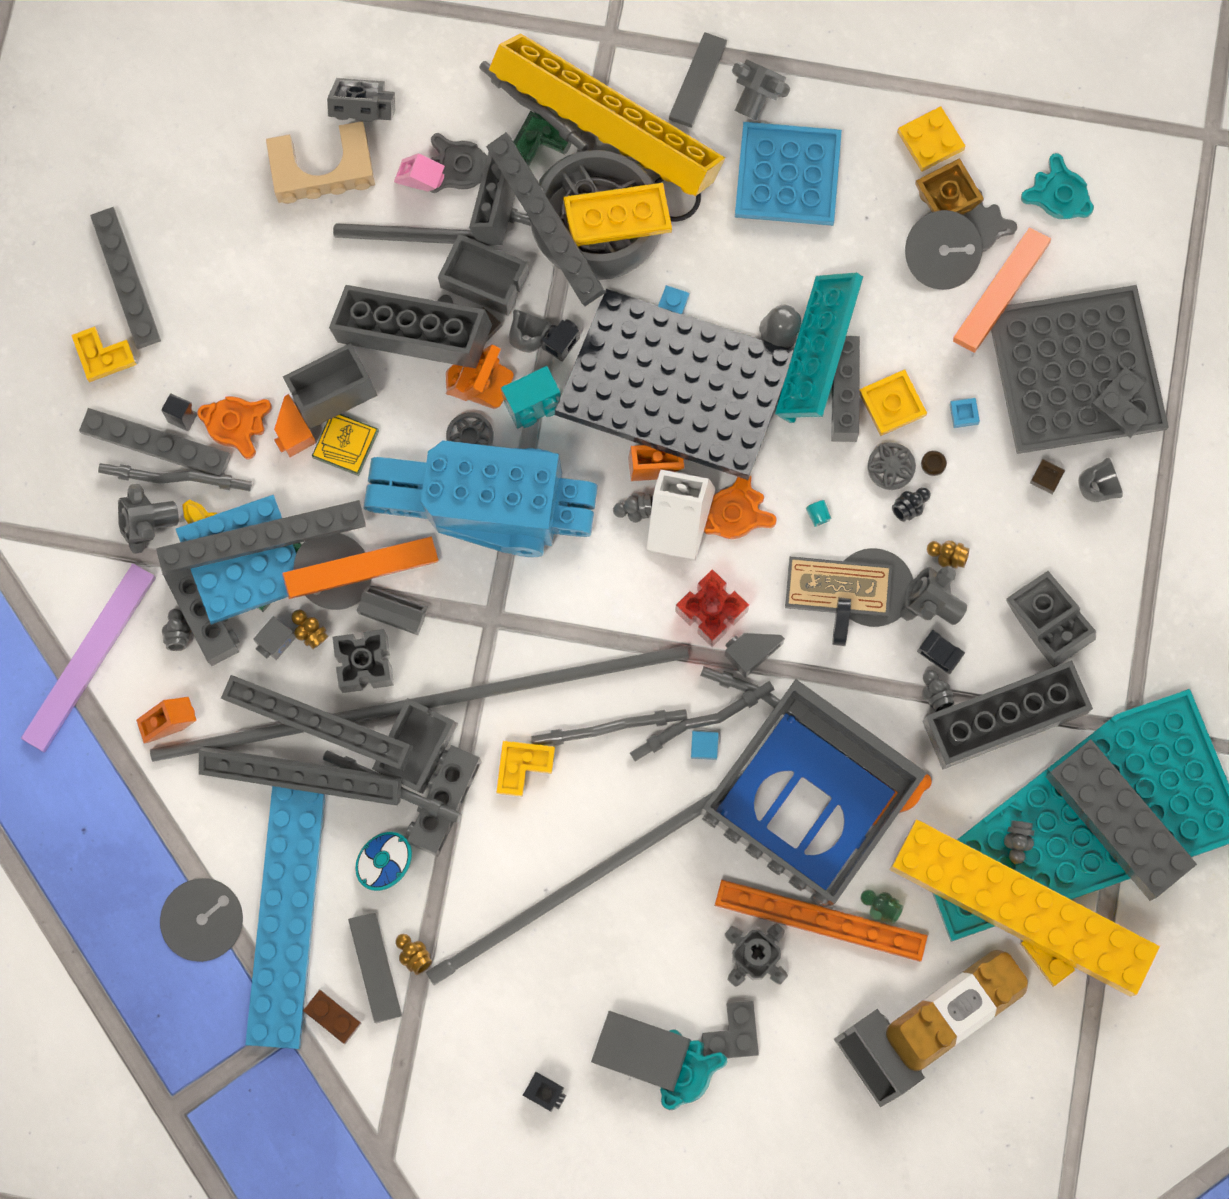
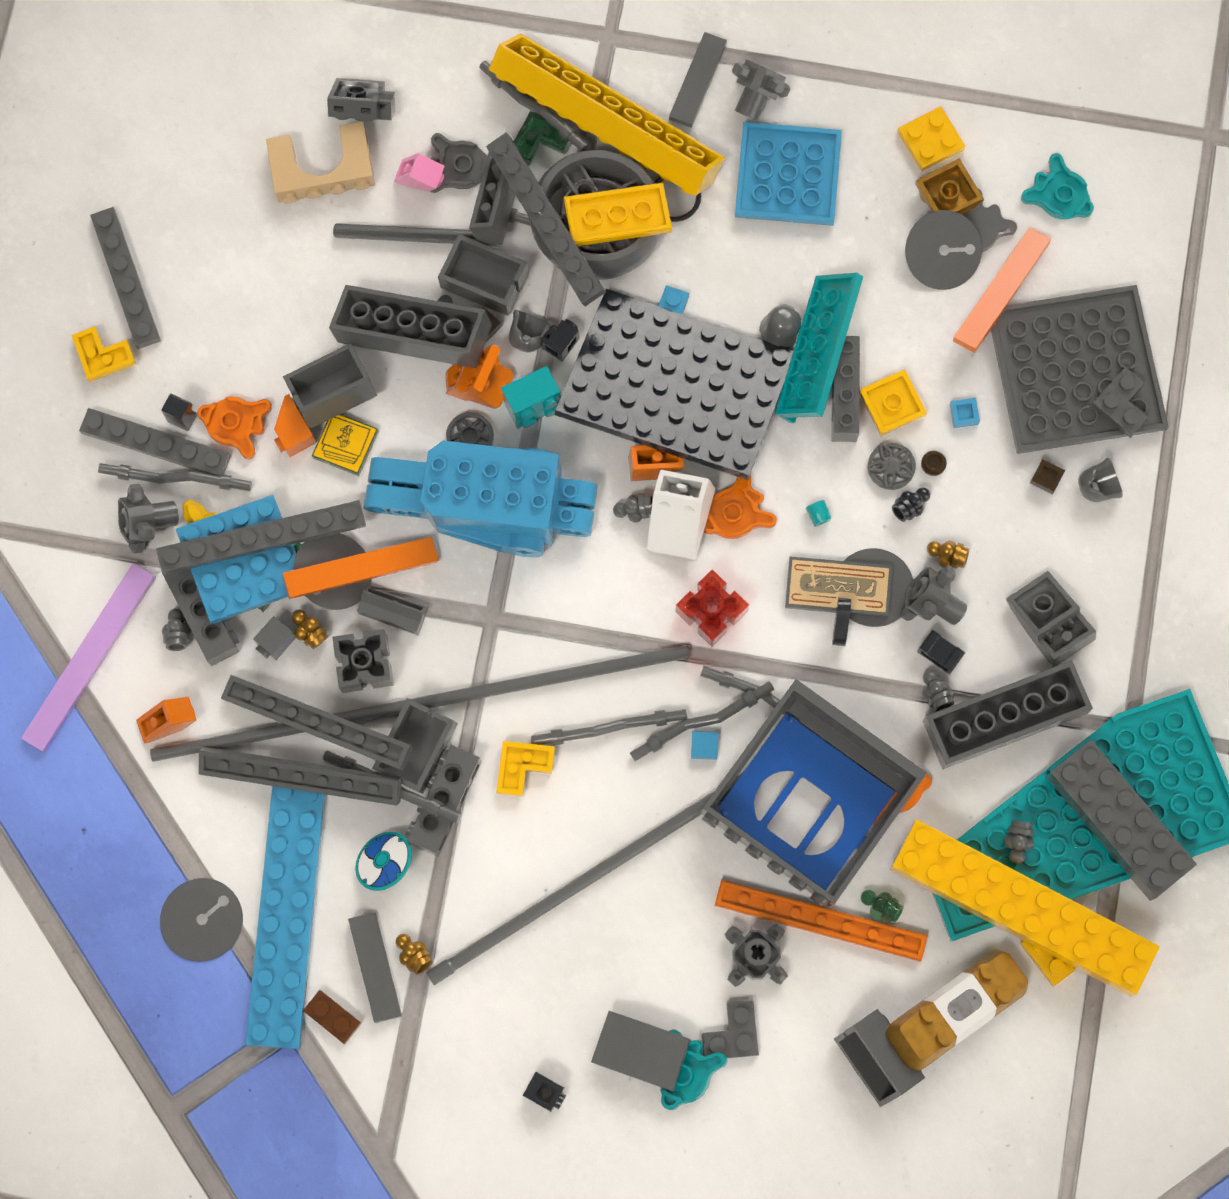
dark grey slope [724,633,785,678] -> none

